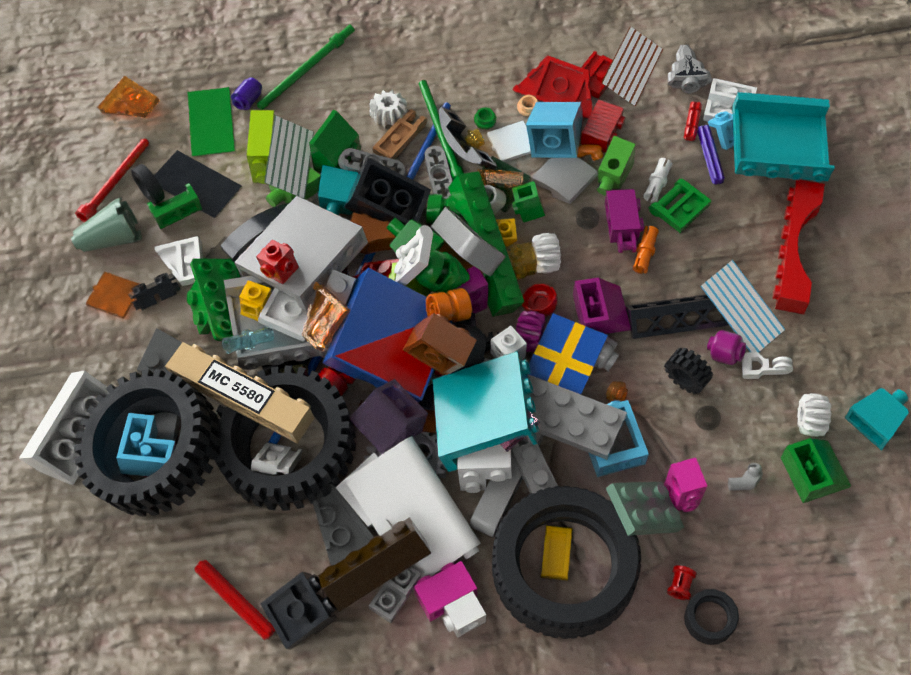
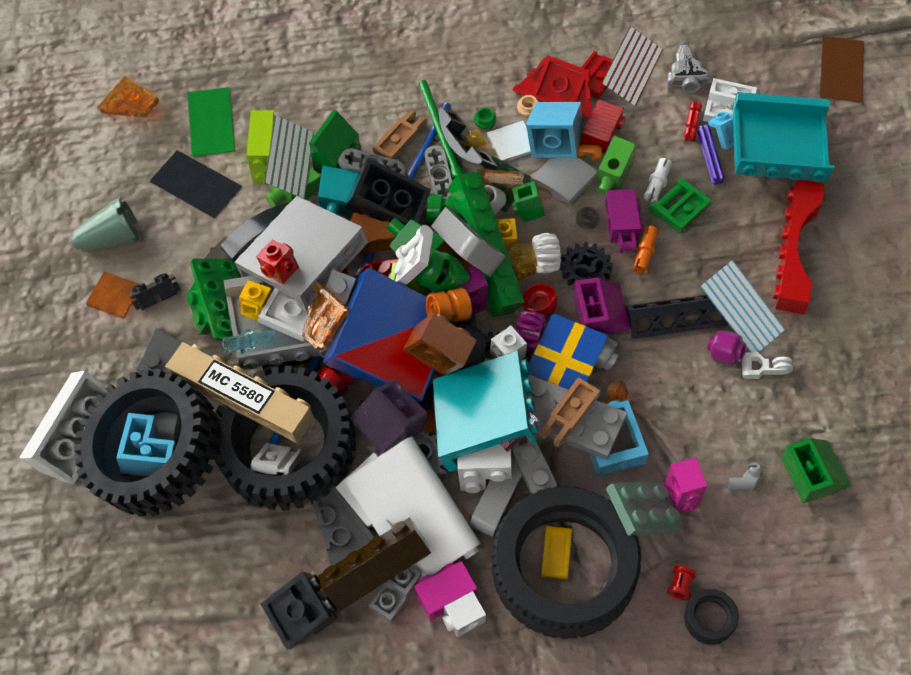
red piece [75,138,149,222] -> none
black tyre [131,164,165,205] -> none
green hinge [147,183,202,230] -> none
white wing [155,236,203,286] -> none
red axle [194,560,275,640] -> none
dark purple brick [231,77,262,110] -> none
green bar [256,24,355,110] -> none
white gear [369,89,407,128] -> none
black tyre [664,348,713,394] -> none
clear smoke plate [695,406,721,430] -> none
white gear [797,393,832,437] -> none
teal torso [845,388,909,451] -> none
none -> medium nougat hinge [540,378,601,447]
none -> black gear [560,242,613,286]
none -> reddish brown sticker [820,36,864,102]

